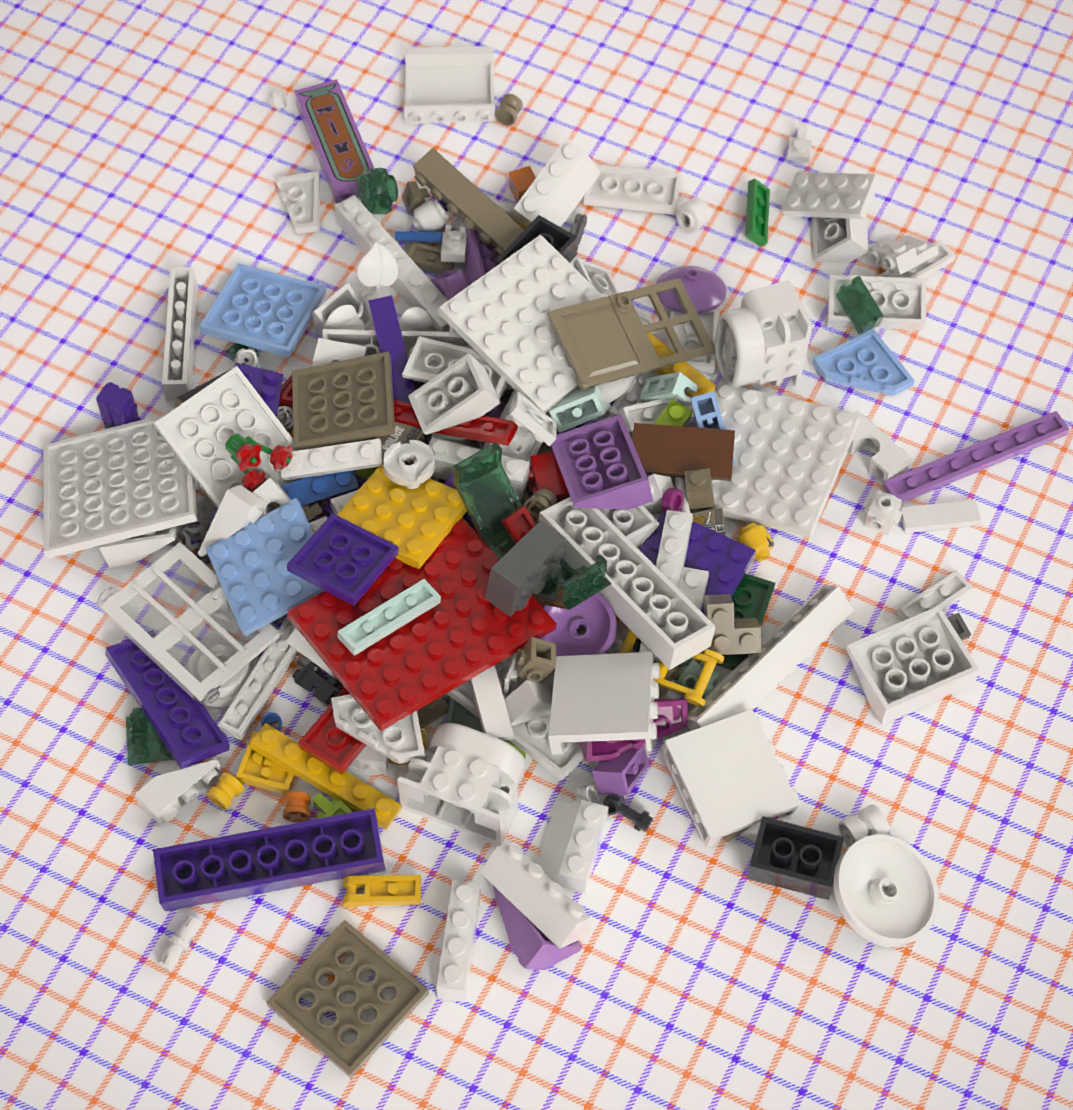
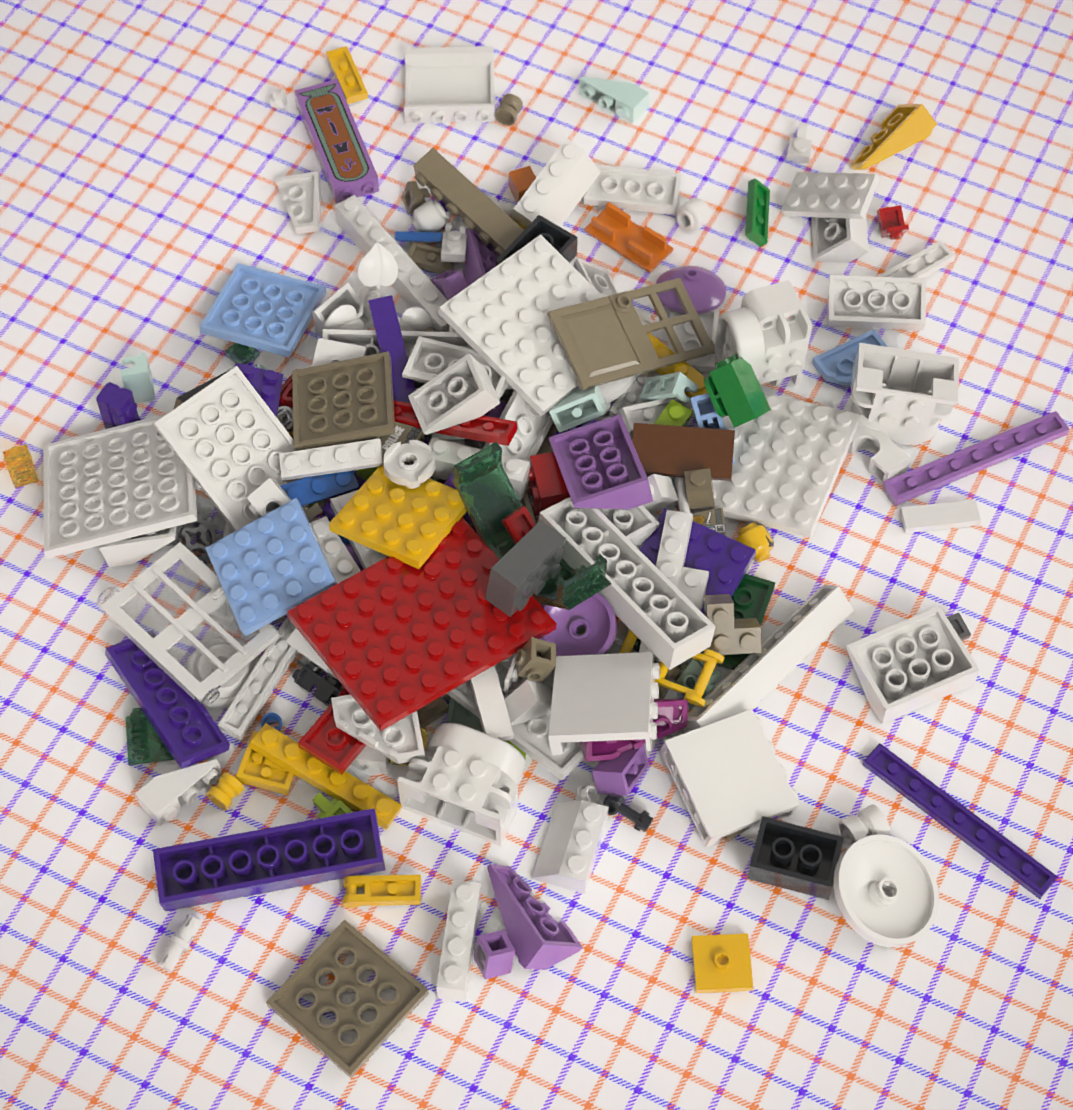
white brick [162,266,198,401] -> none
white slope [198,485,265,557] -> none
red plant [225,433,292,493] -> none
white plate [234,349,258,367] -> none
orange wheel [282,791,311,822] -> none
dark purple plate [287,513,399,605] -> none
light aqua plate [338,579,441,656] -> none
clear green plate [357,167,398,215] -> none
white slope [480,842,591,949] -> none
white plate [510,392,557,446] -> none
dark tan wheel [524,489,557,522] -> none
dark grey axle [570,213,588,250] -> none
magenta tile [661,488,684,512] -> none
clear green hinge [835,276,884,336] -> none
white brick [864,491,903,535] -> none
white plate [869,235,938,275] -> none
white tile [896,569,973,621] -> none
none -> clear yellow brick [2,444,39,488]
none -> light aqua hinge [120,352,156,403]
none -> yellow plate [326,46,368,104]
none -> medium lavender brick [474,930,515,980]
none -> light aqua slope [579,76,650,124]
none -> orange brick [584,202,674,273]
none -> yellow plate [691,933,754,994]
none -> green brick [704,354,771,428]
none -> yellow wedge [850,104,938,170]
none -> white brick [850,343,959,445]
none -> dark purple tile [862,743,1058,900]
none -> red bracket [877,205,909,240]

